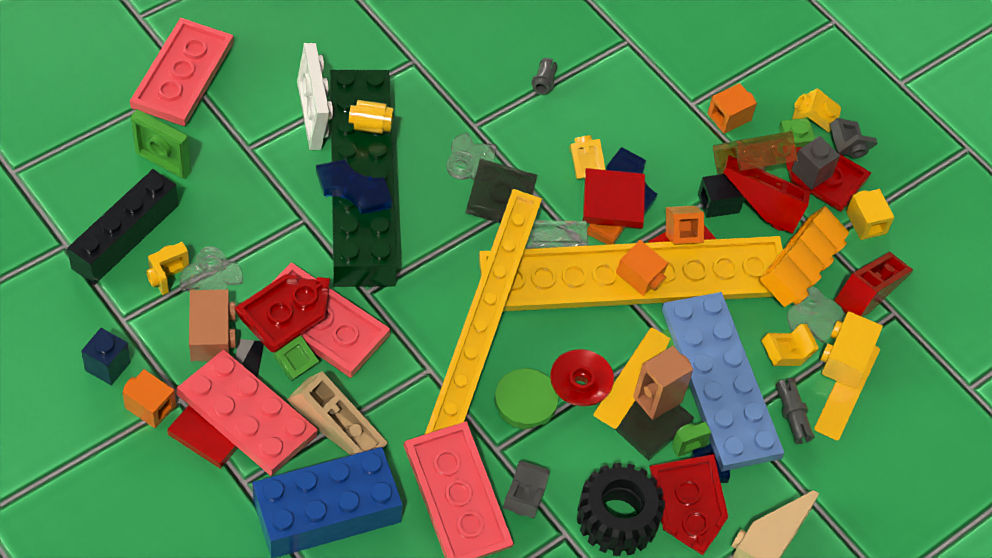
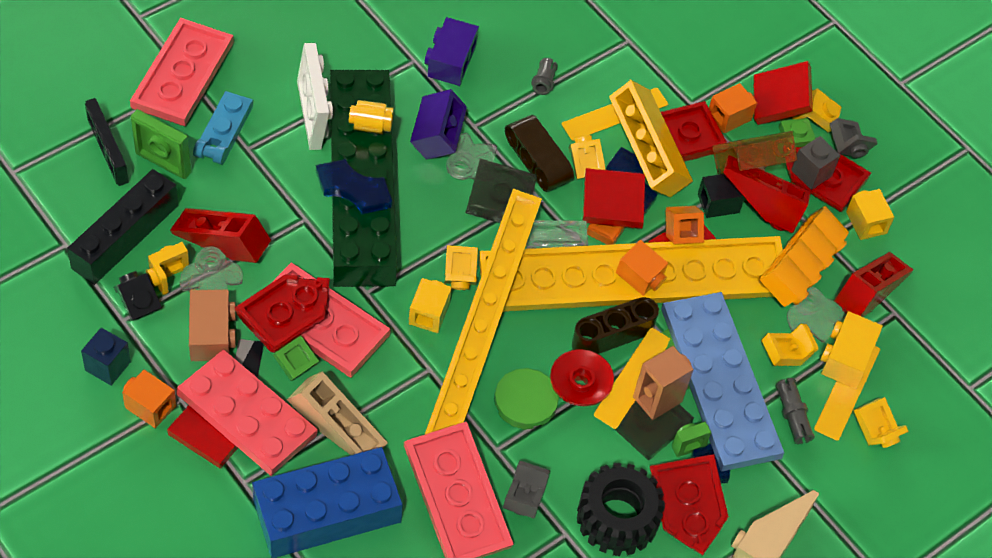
none -> black tile [85,98,129,186]
none -> black bracket [113,271,162,321]
none -> red slope [170,208,271,263]
none -> dark azure plate [193,91,253,165]
none -> yellow brick [409,278,452,333]
none -> dark purple brick [410,89,467,160]
none -> dark purple brick [424,17,479,86]
none -> yellow bracket [444,245,478,290]
none -> dark brown beam [505,114,574,192]
none -> yellow sticker [561,88,668,141]
none -> dark brown beam [572,297,659,354]
none -> yellow brick [609,80,693,198]
none -> red tile [661,101,728,162]
none -> red tile [754,61,813,125]
none -> yellow bracket [853,397,909,448]

